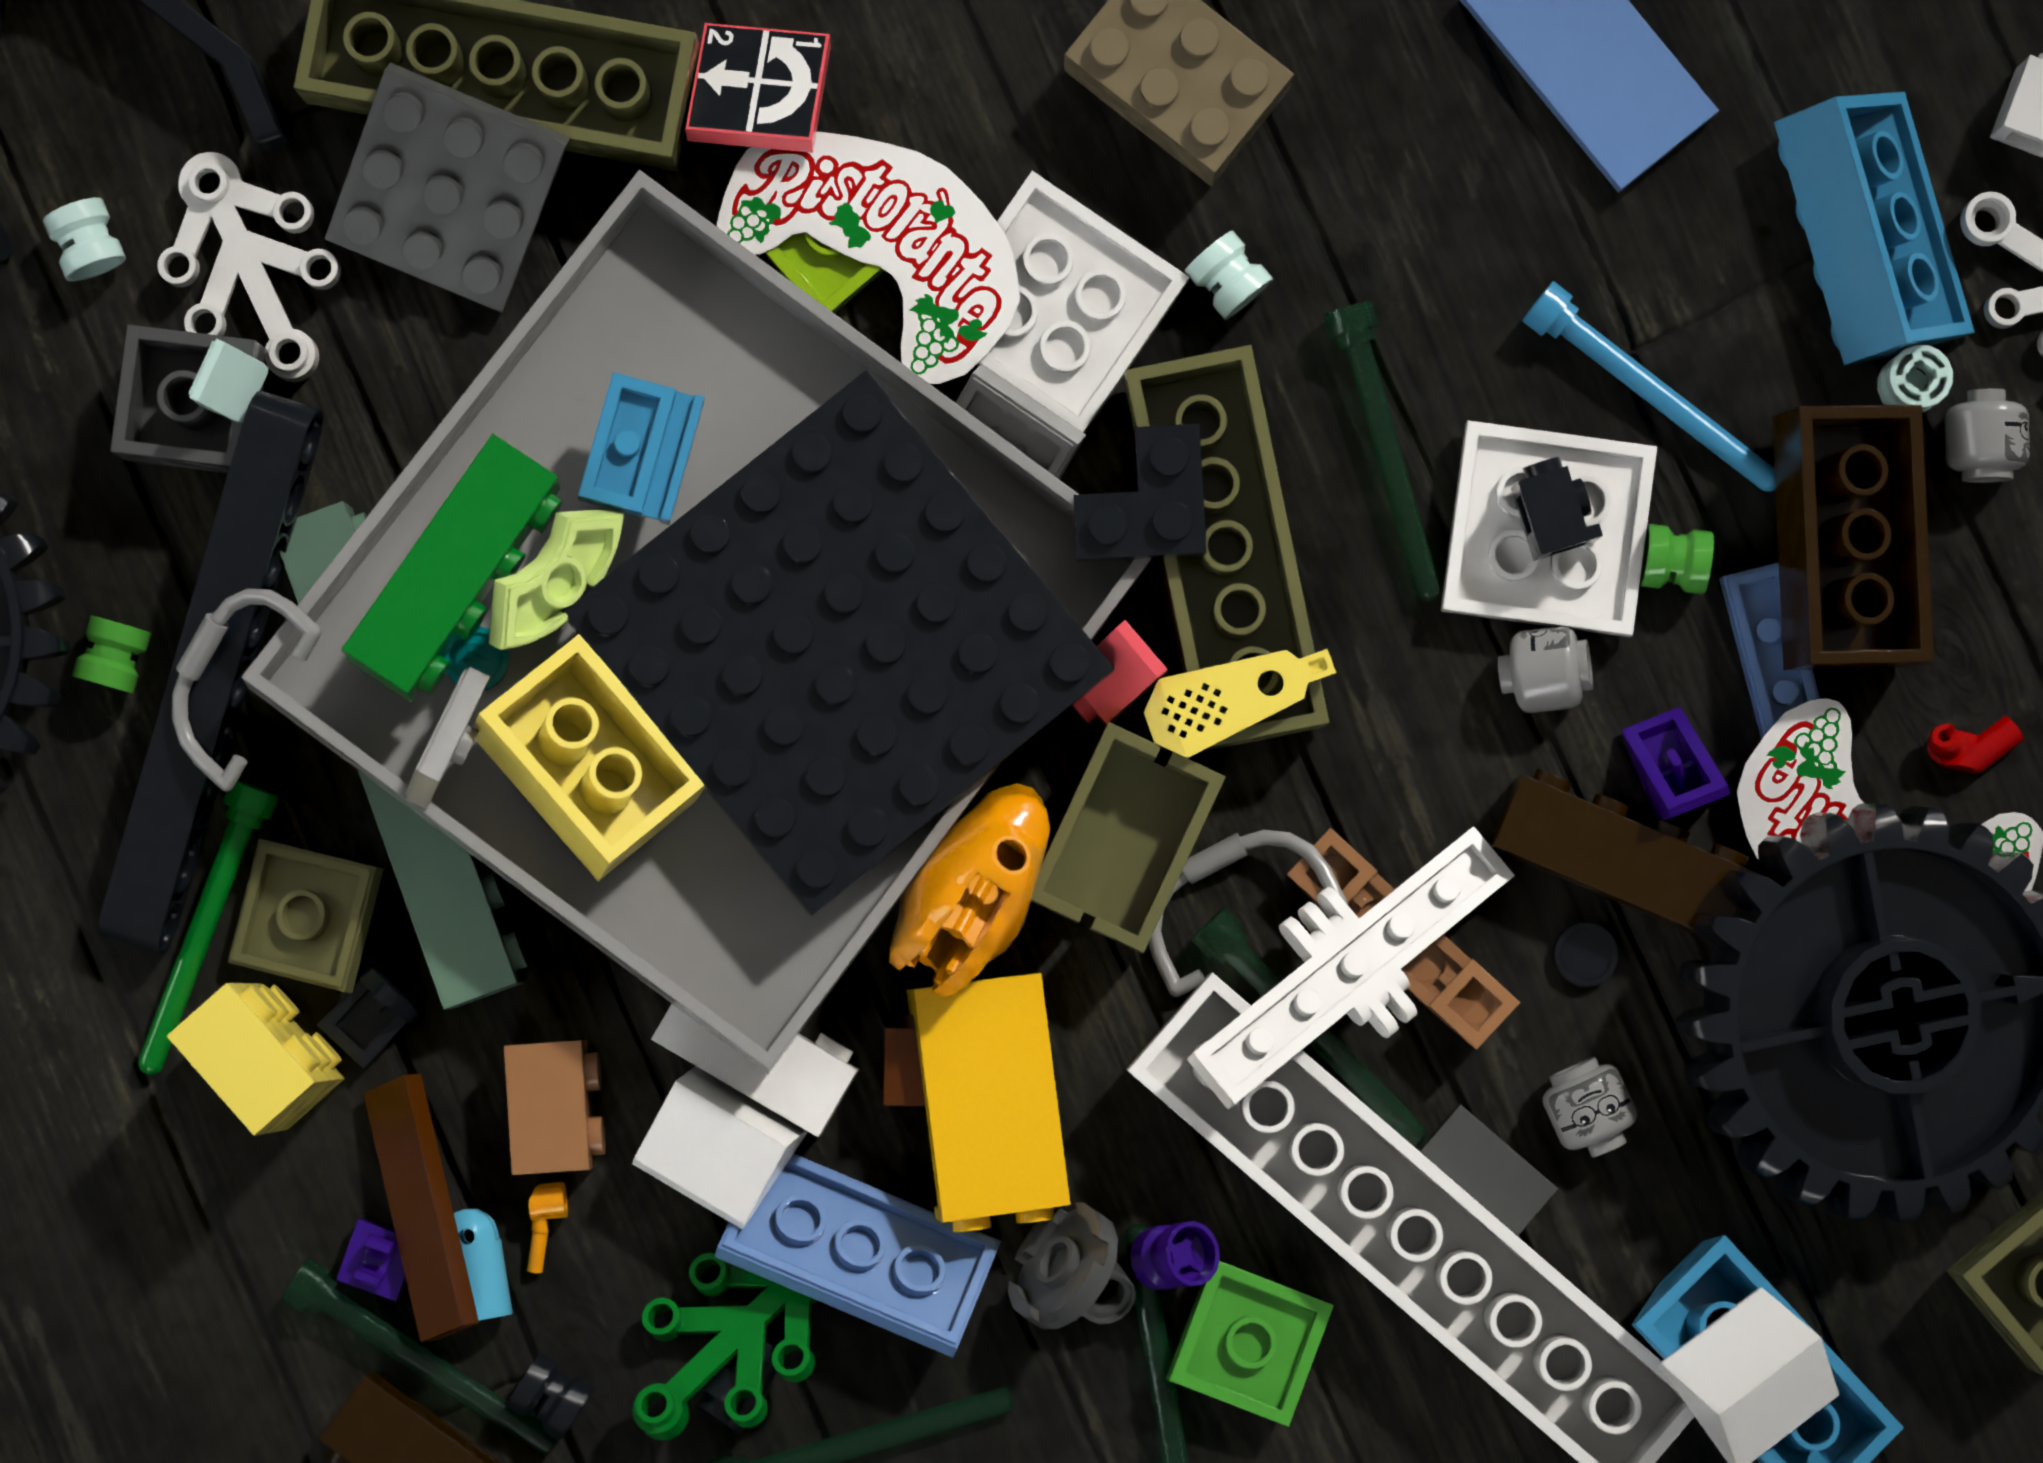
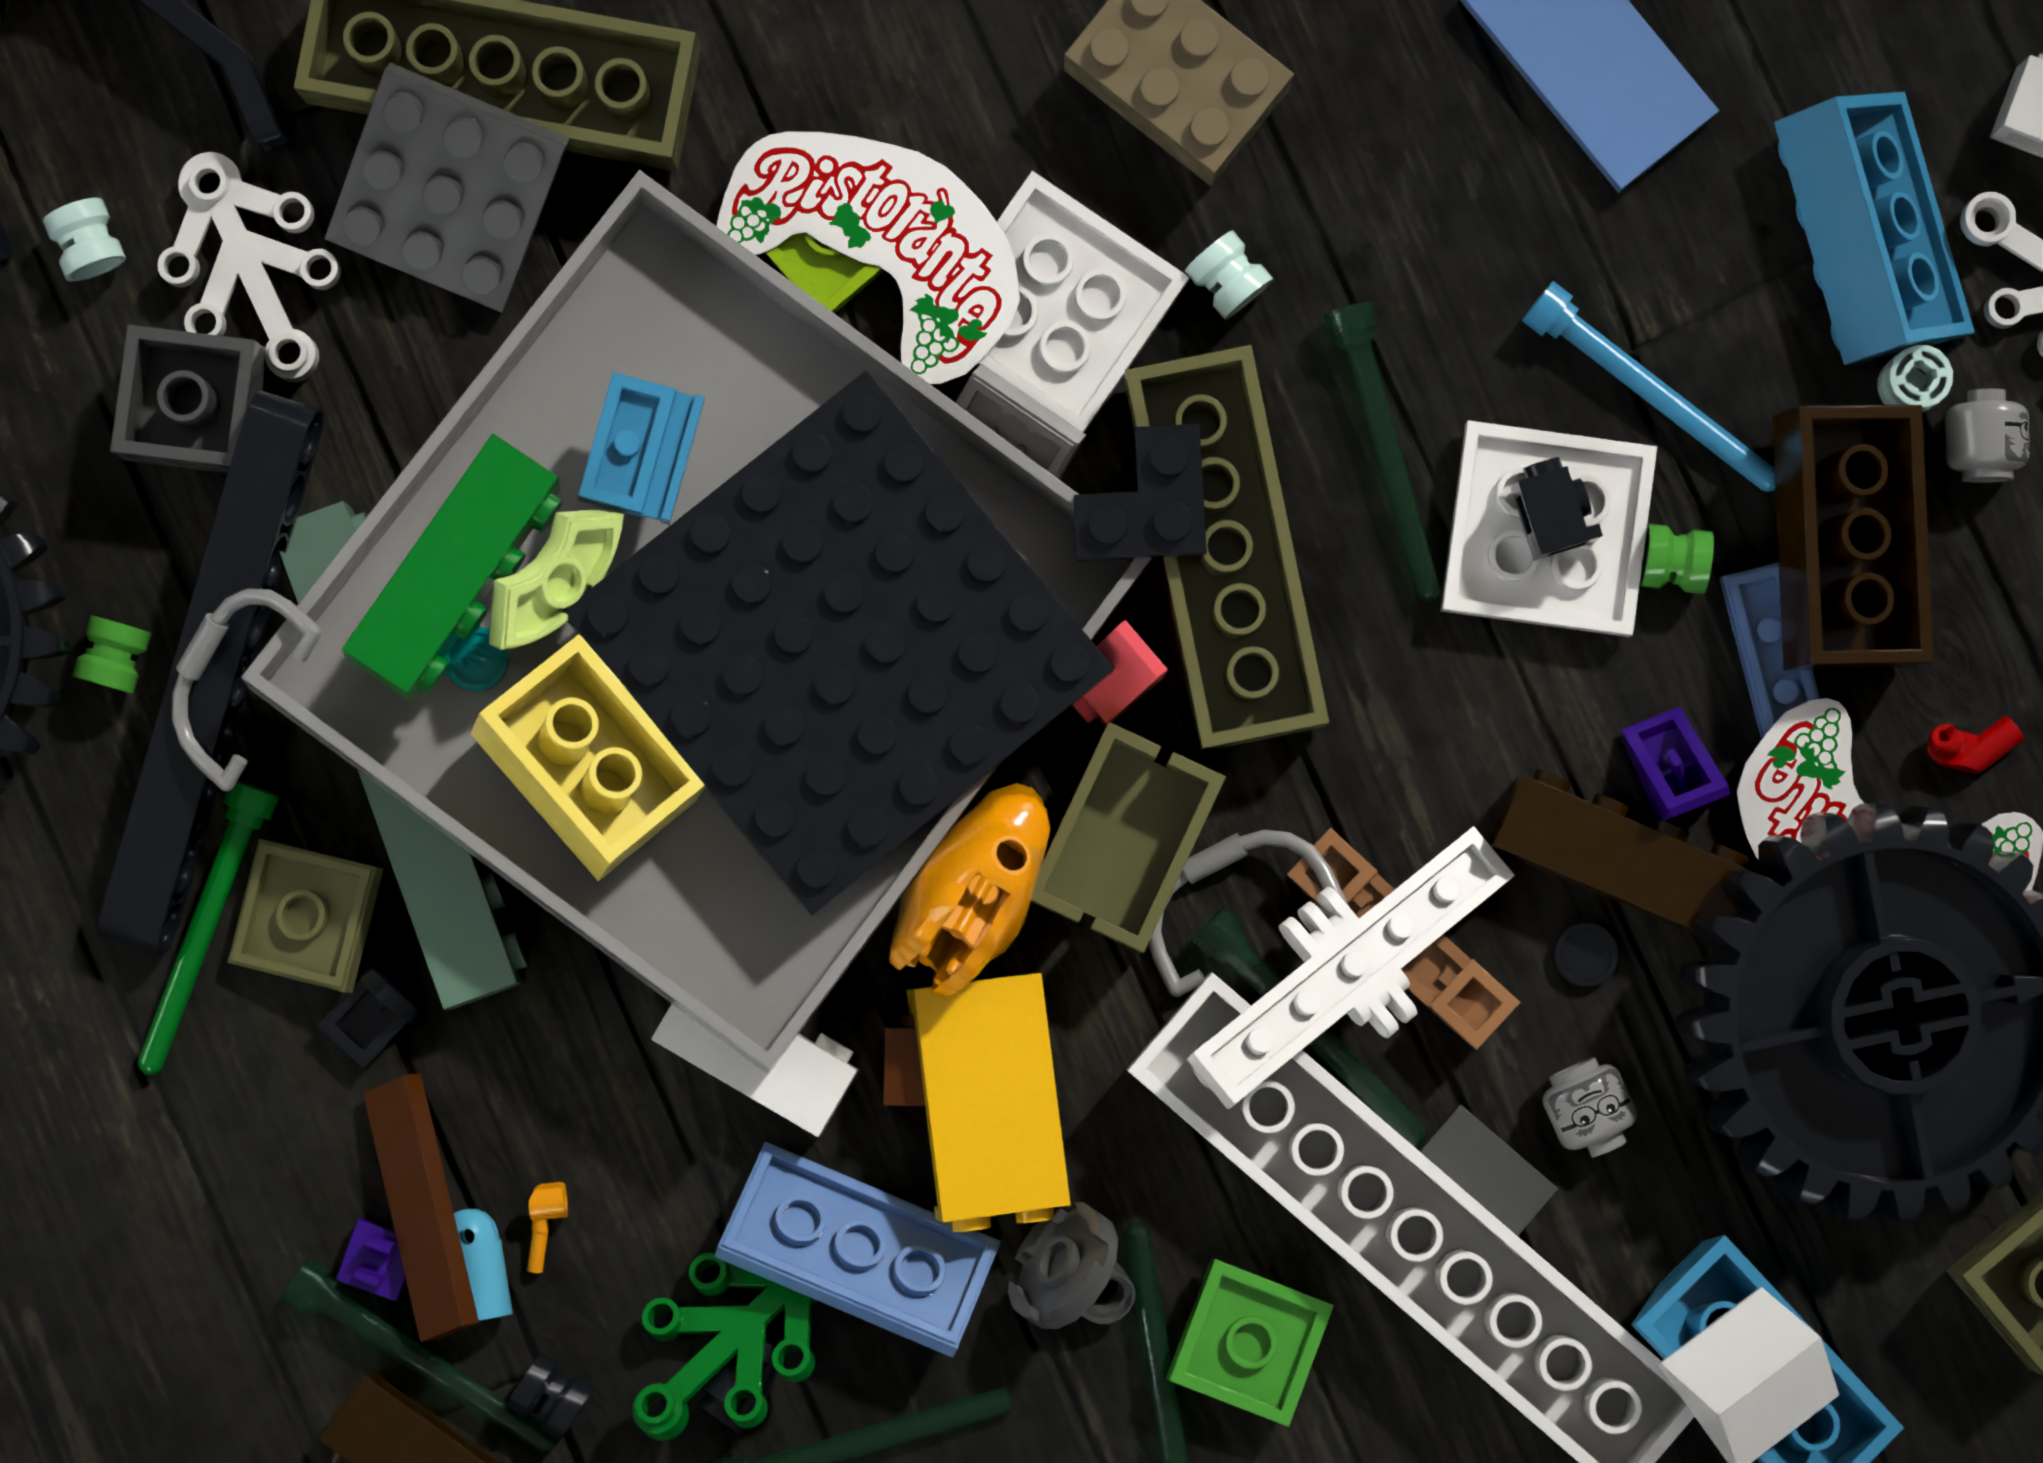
light yellow brick [167,983,345,1136] -> none
light aqua slope [188,339,268,423] -> none
light grey plate [405,667,490,810] -> none
medium nougat brick [504,1040,606,1175] -> none
white slope [632,1066,808,1230] -> none
tile [685,23,831,153] -> none
dark purple wheel [1130,1221,1220,1290] -> none
light yellow piece [1144,649,1336,759] -> none
light grey head [1498,626,1593,713] -> none

